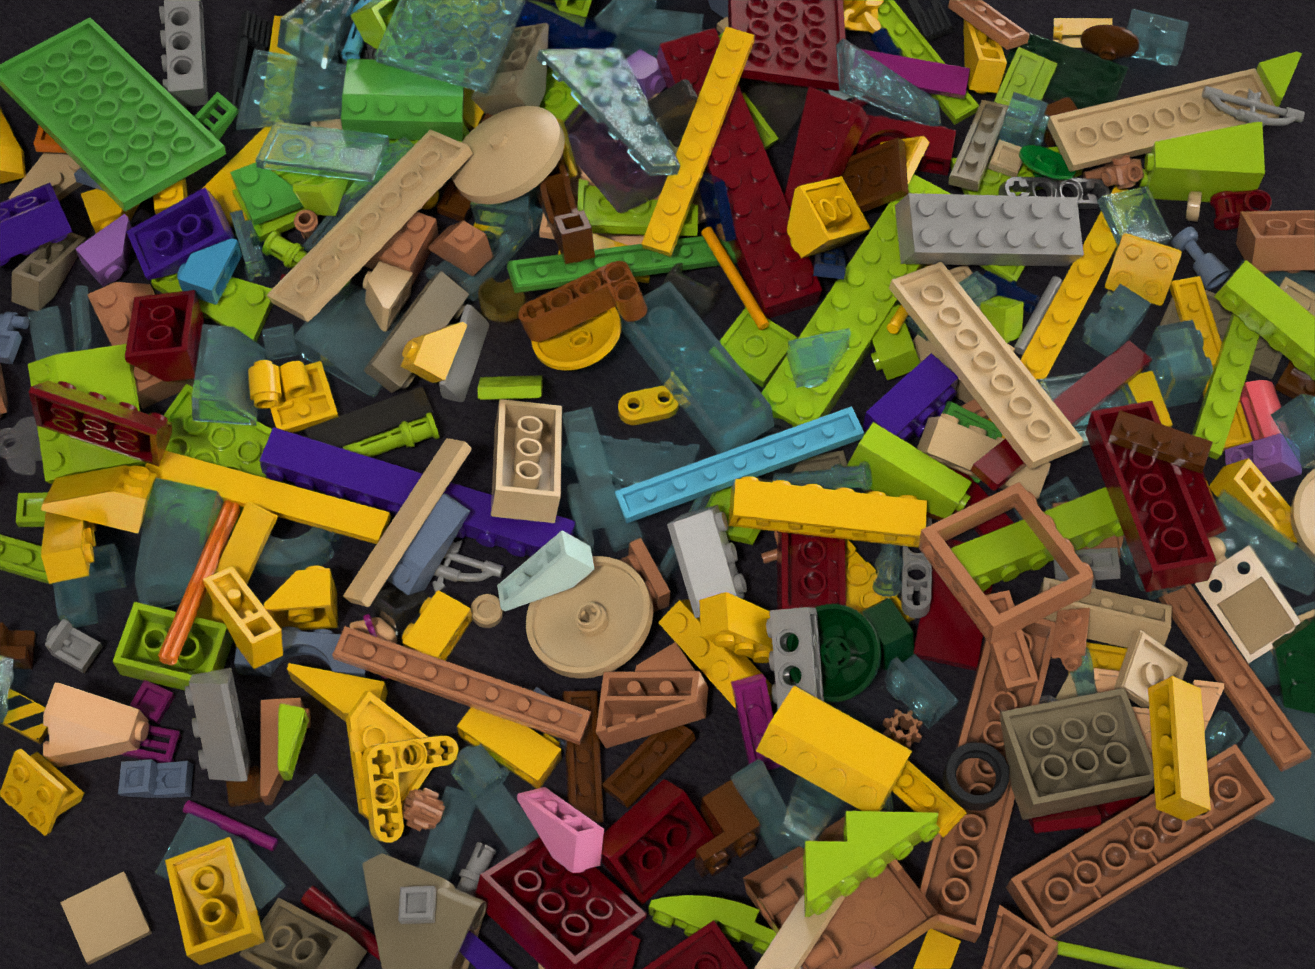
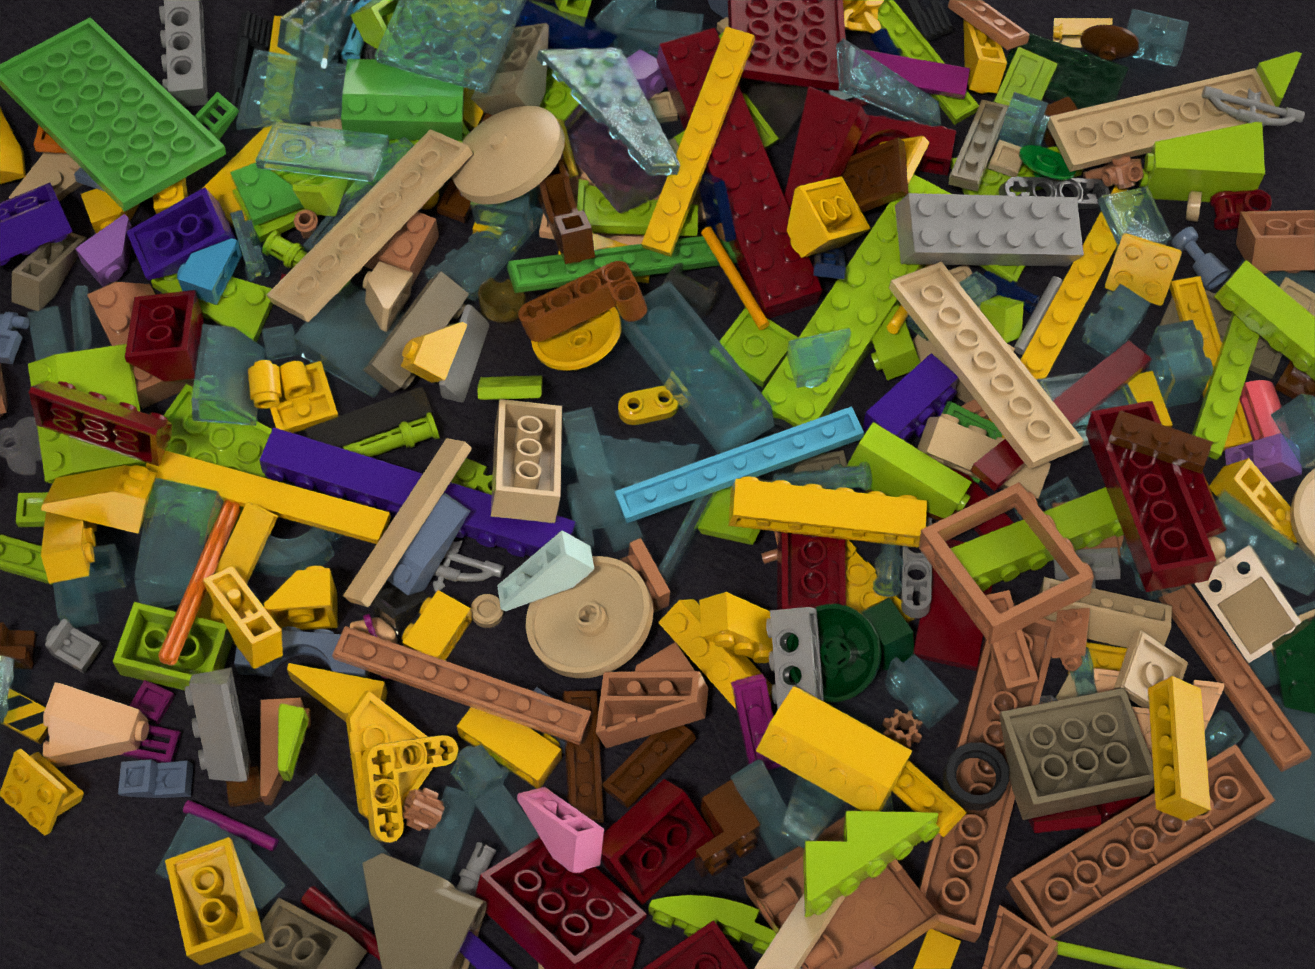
tan tile [60,871,152,965] -> none
light grey tile [398,886,437,924] -> none
nougat slope [428,221,493,277] -> none
clear smoke slope [647,79,698,147] -> none
light grey slope [667,505,747,618] -> none
none -> lime plate [451,458,493,495]

